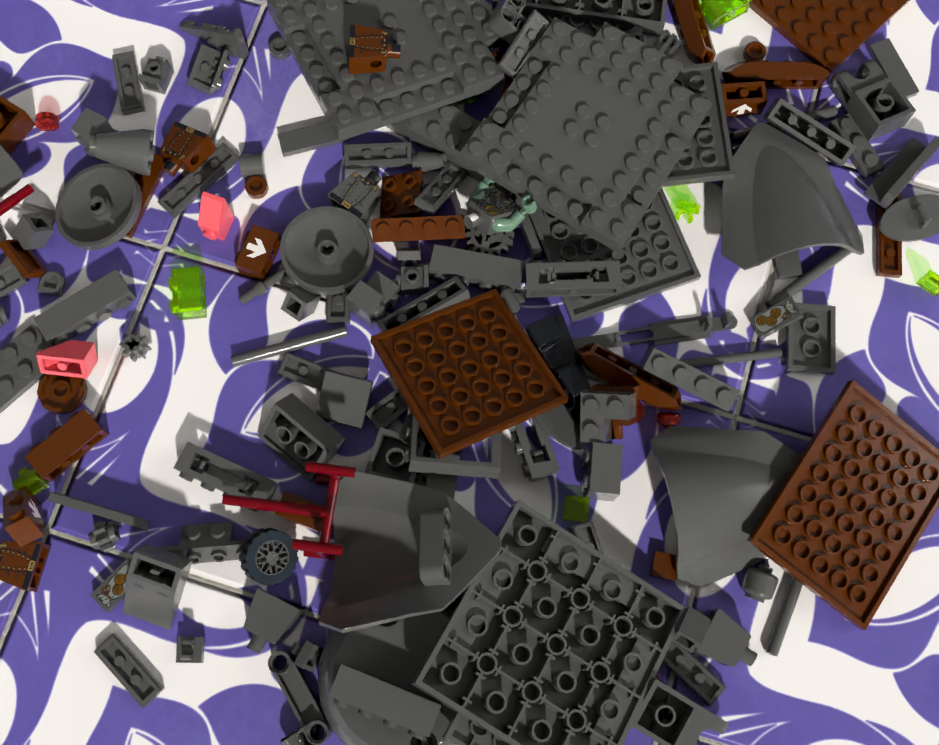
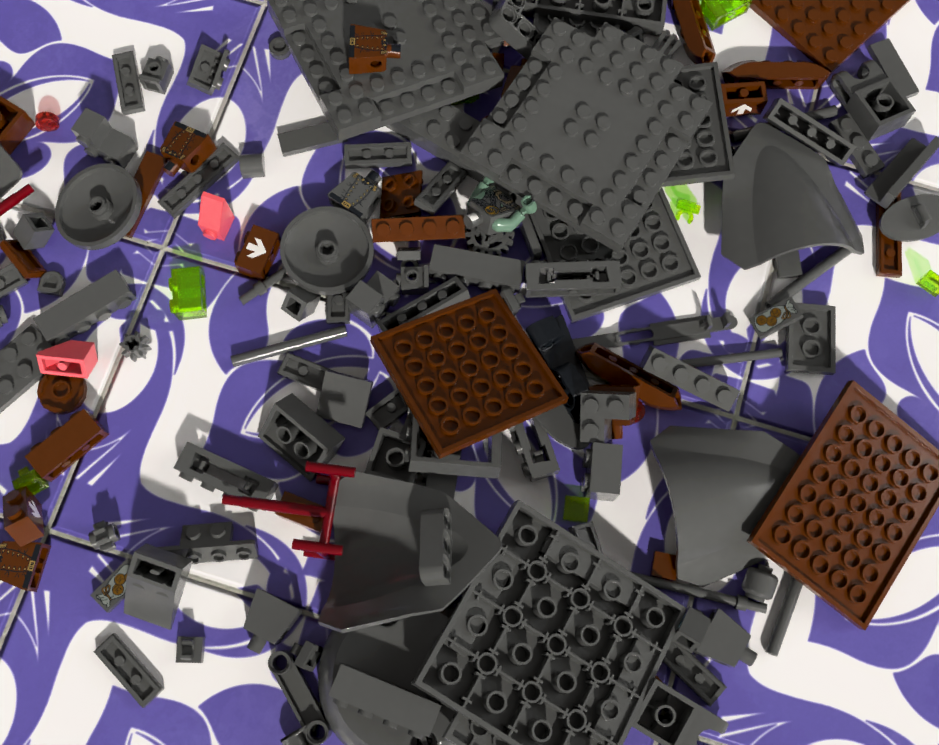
dark grey tile [48,492,150,531] -> none
dark grey cone [88,129,154,176] -> none
dark grey wing [179,21,249,60] -> none
black wheel [239,527,299,586] -> none
reddish brown tile [245,175,269,199] -> none
dark grey cone [412,151,447,173] -> none
dark grey tile [496,10,551,80] -> none
clear red tile [657,412,681,428] -> none
reddish brown tile [743,41,766,62] -> none
none -> dark grey bar [630,571,767,614]

